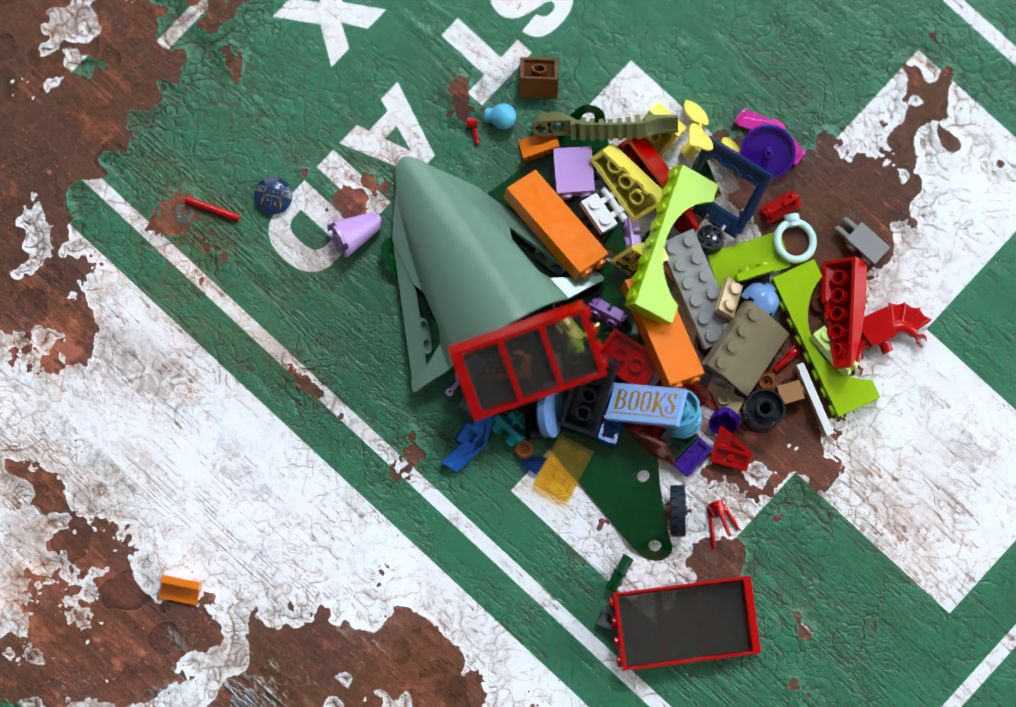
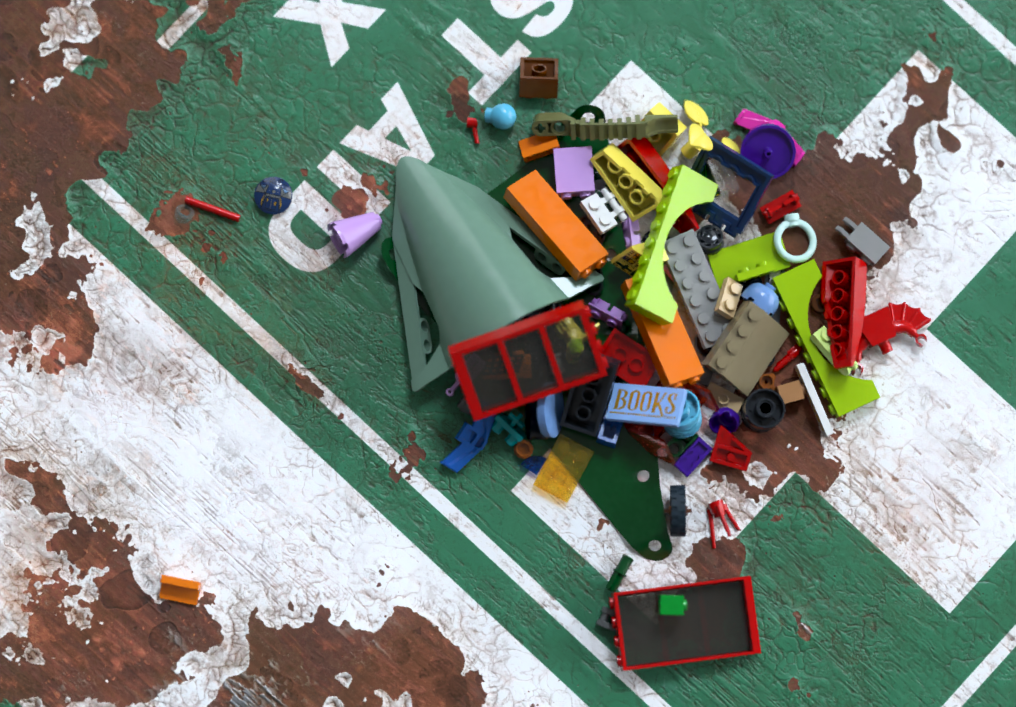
none -> green brick [658,595,687,615]

